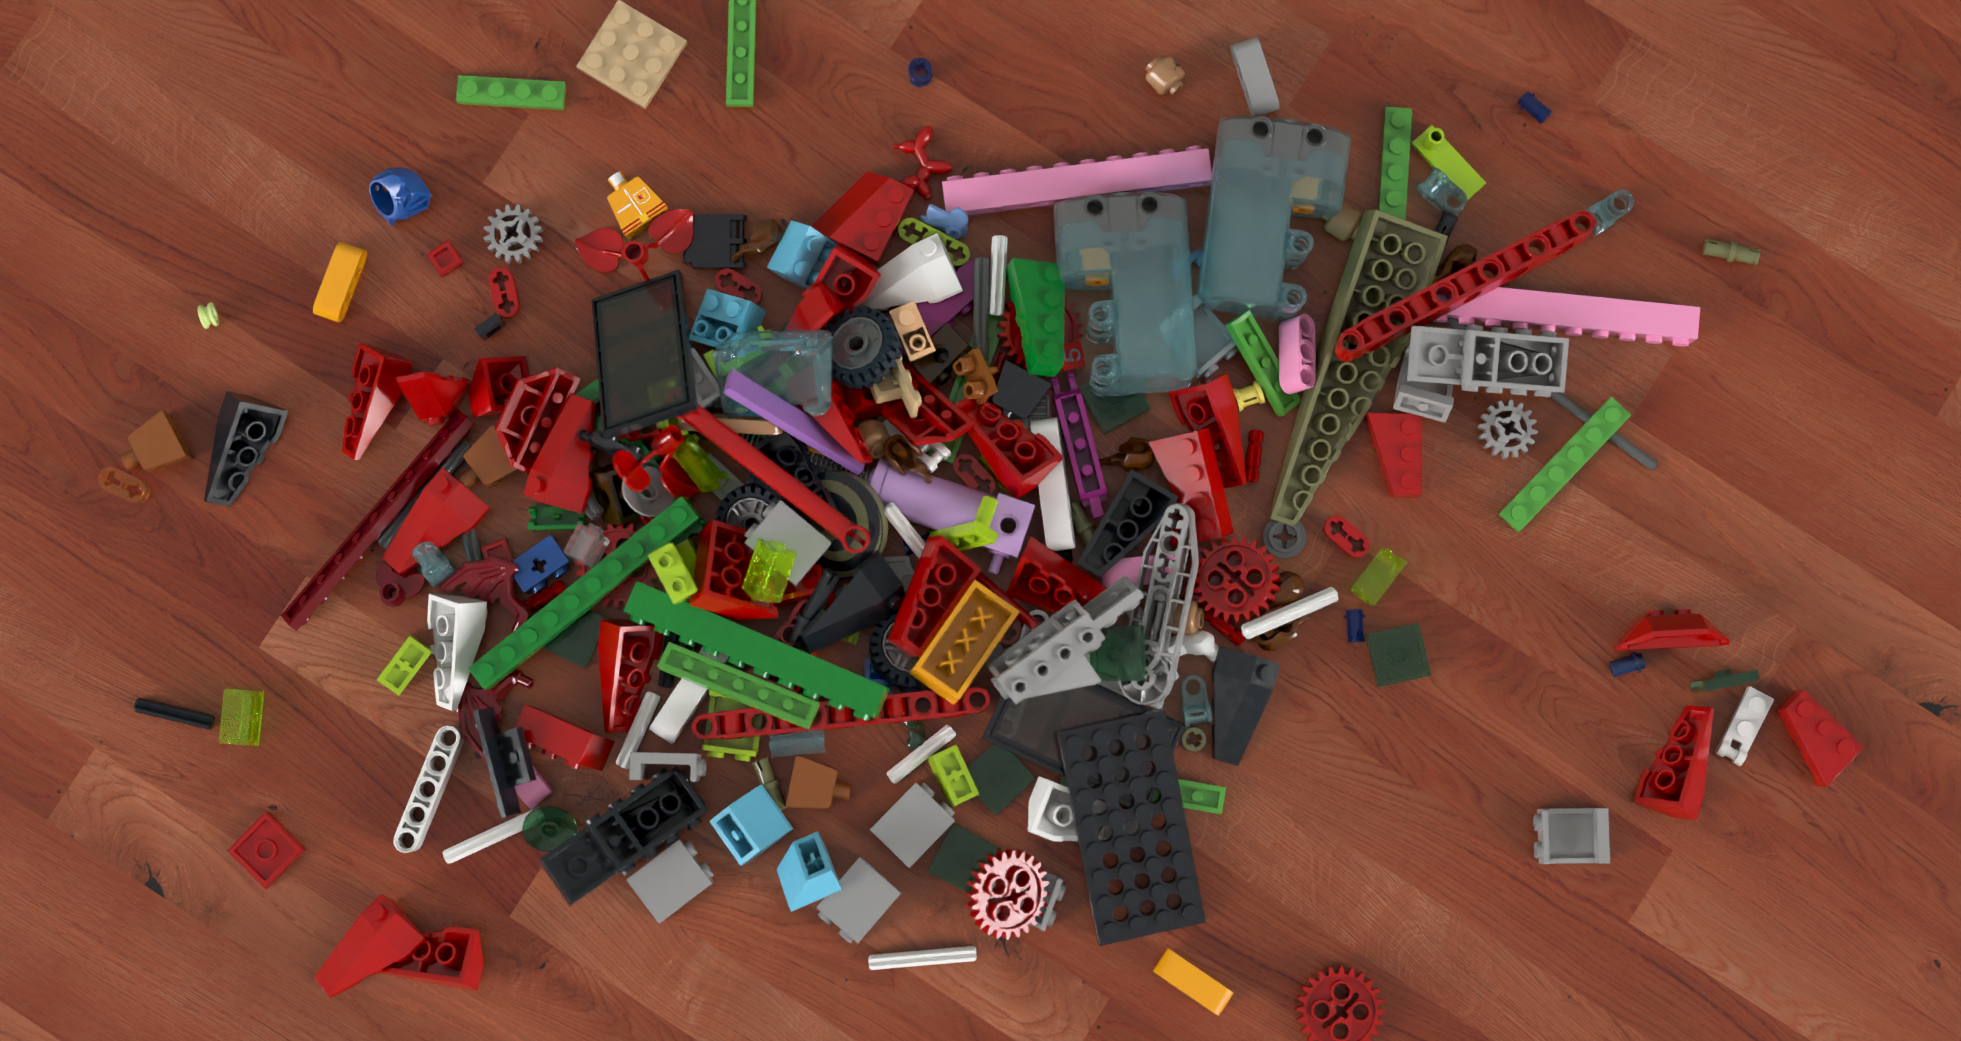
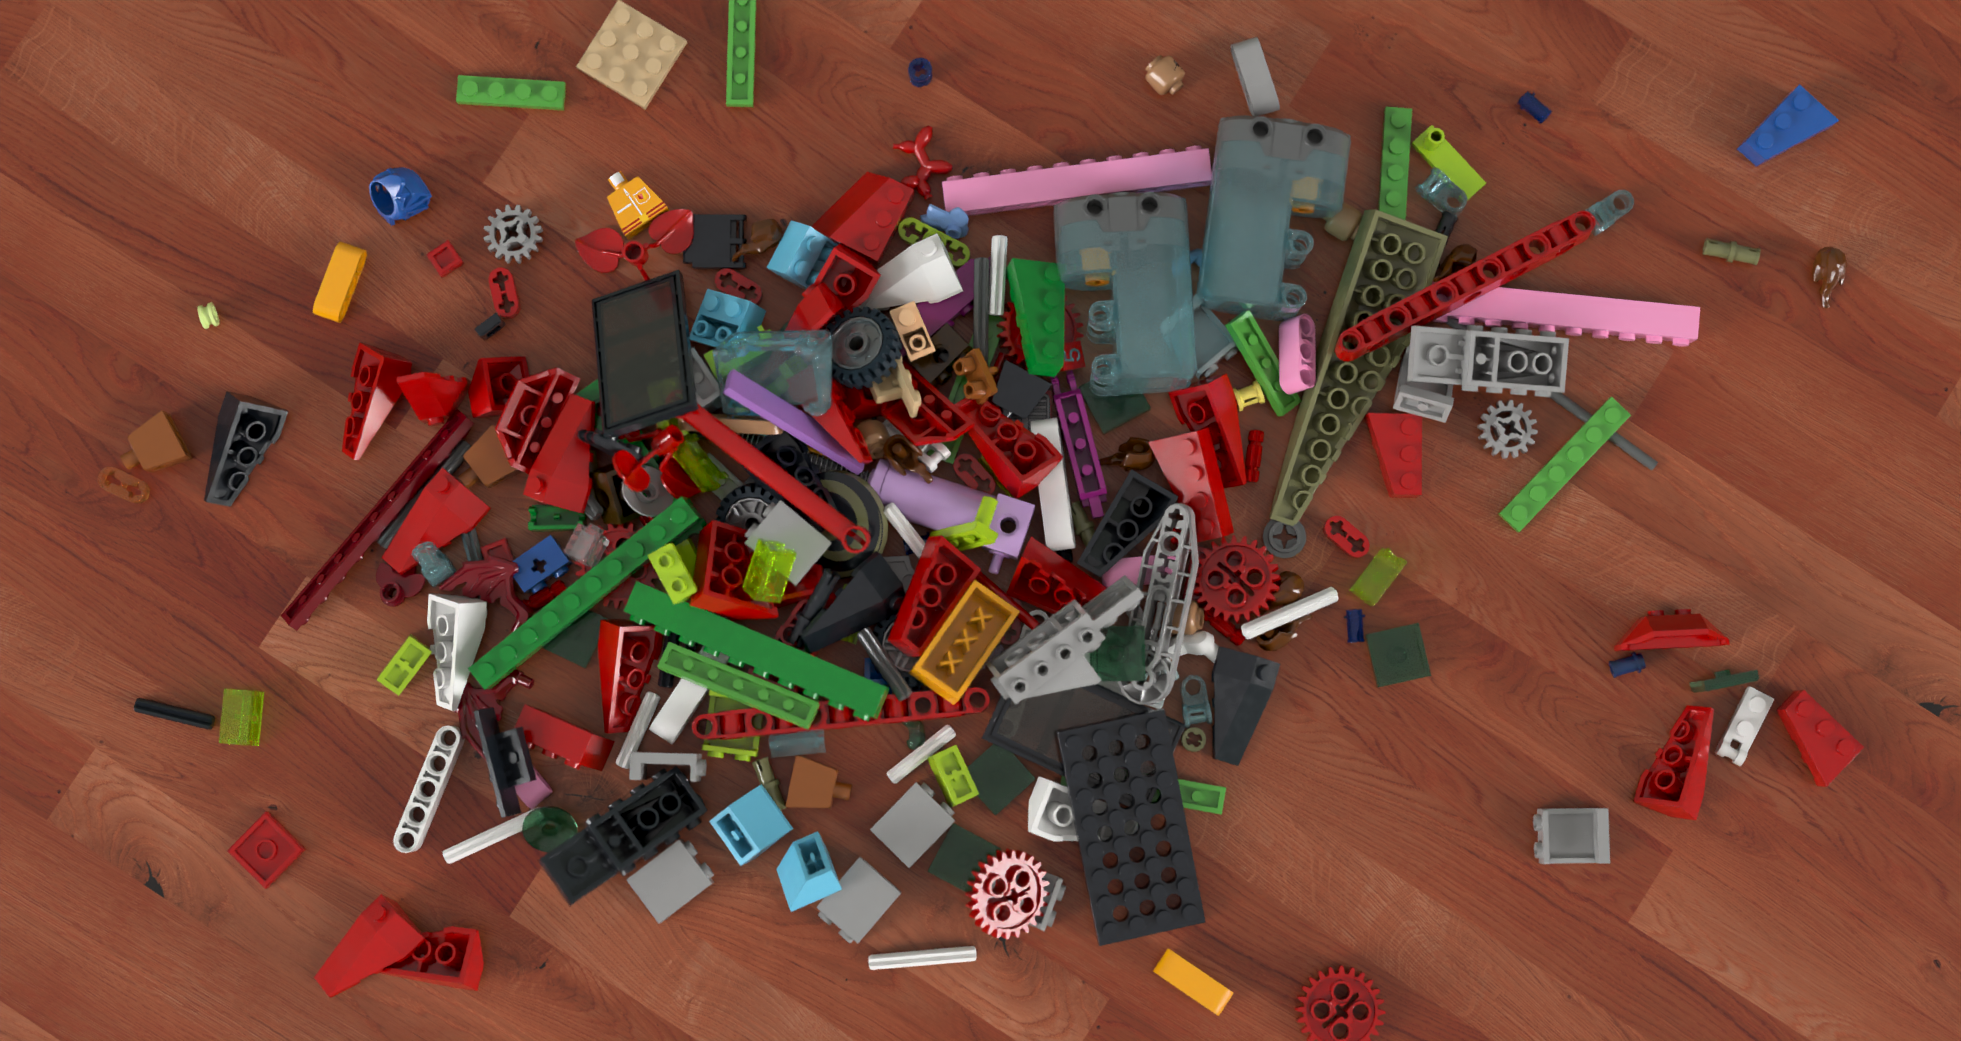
none -> dark grey axle [857,627,912,701]
none -> blue wedge [1737,84,1839,167]
none -> reddish brown piece [1812,246,1847,308]

